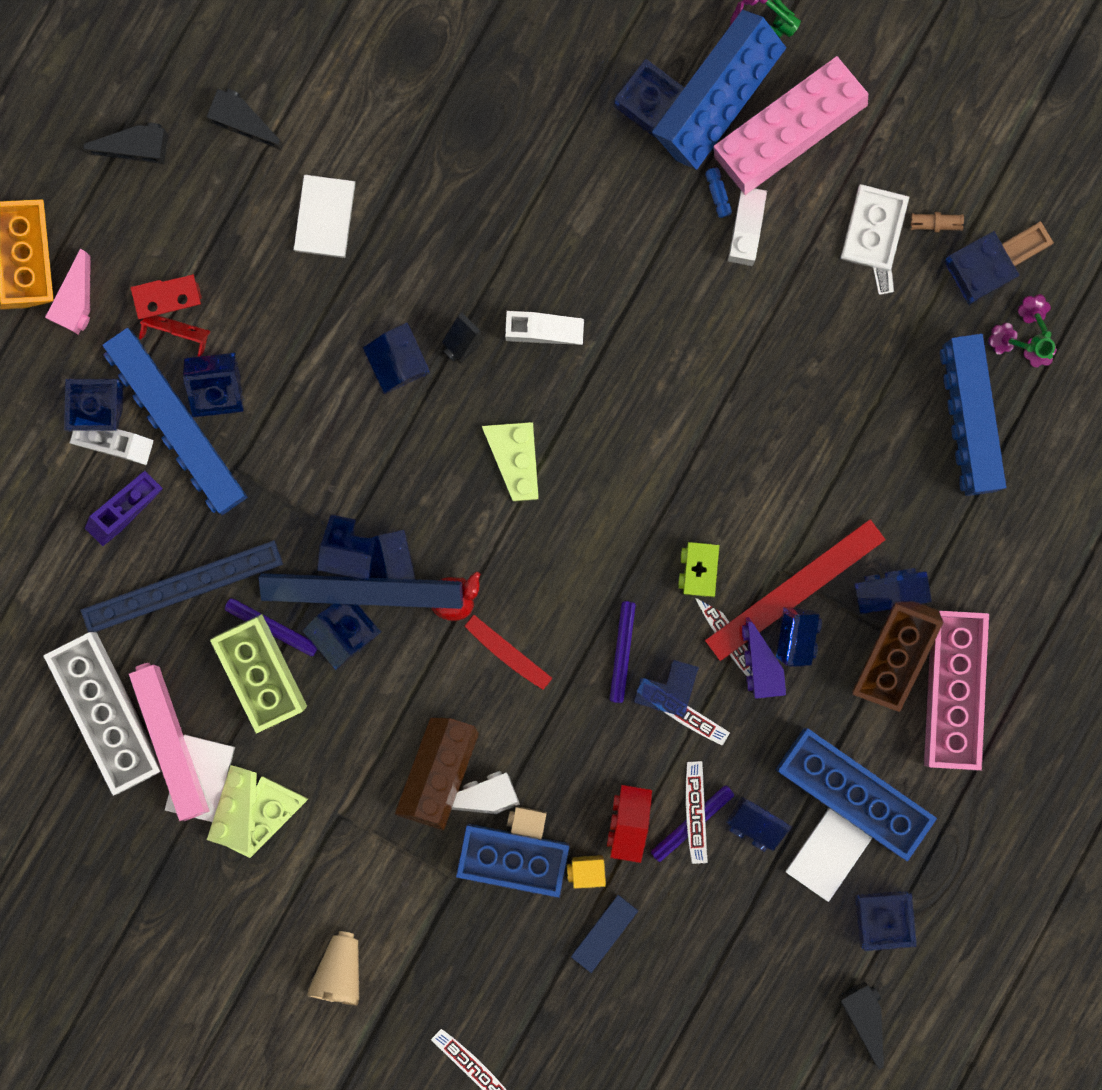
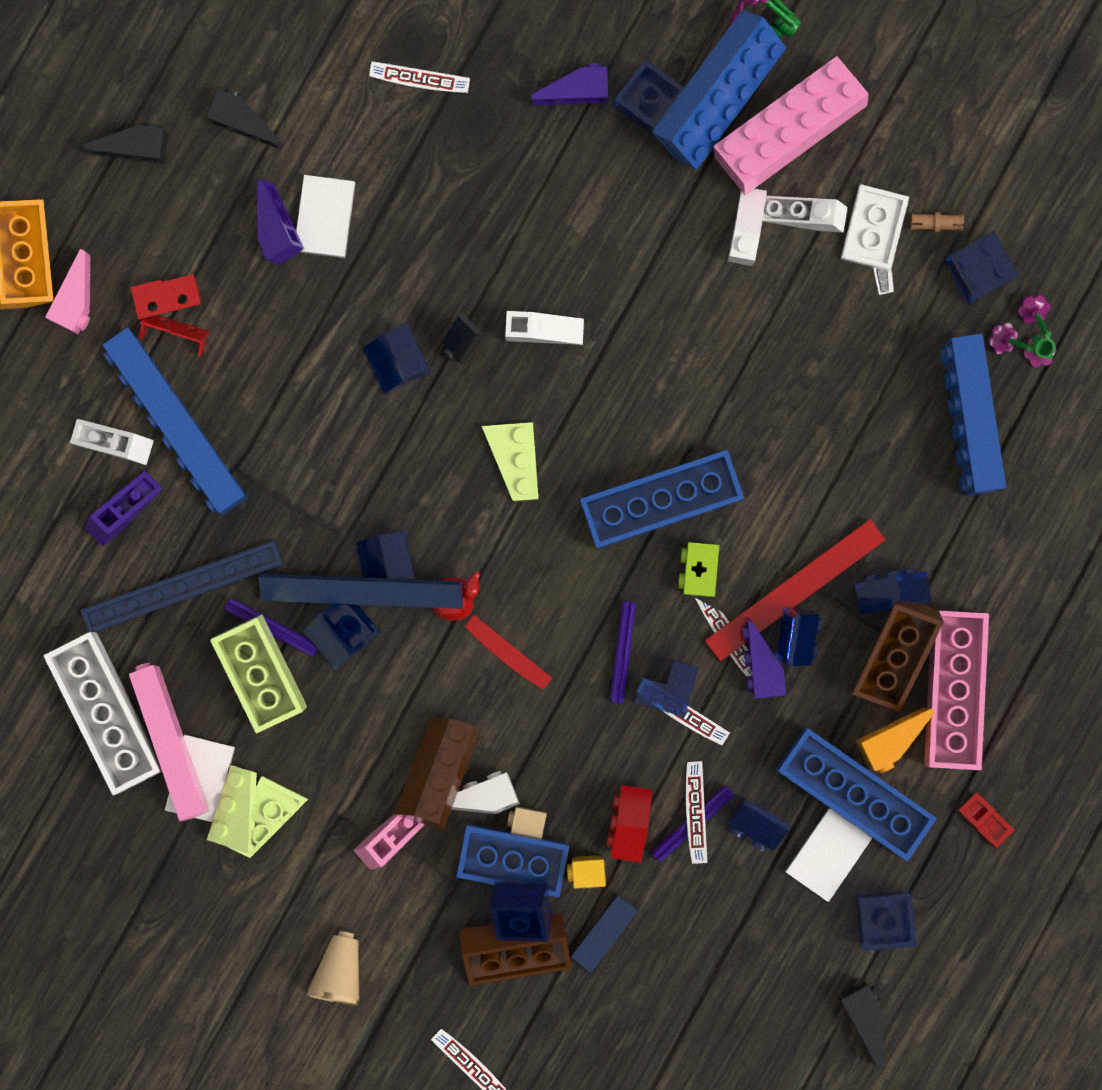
clear blue slope [64,379,123,431] -> none
clear blue slope [183,353,244,417] -> none
clear blue brick [318,515,376,580] -> none
blue axle [705,168,732,218] -> none
medium nougat tile [995,221,1054,270] -> none
none -> dark purple slope [257,179,304,264]
none -> bright pink slope [354,814,424,870]
none -> sticker [369,62,470,93]
none -> reddish brown slope [460,913,572,986]
none -> clear blue brick [490,882,553,942]
none -> dark purple slope [531,63,608,106]
none -> blue brick [580,450,744,550]
none -> white slope [762,196,847,232]
none -> light orange slope [854,707,934,773]
none -> red slope [958,792,1014,849]

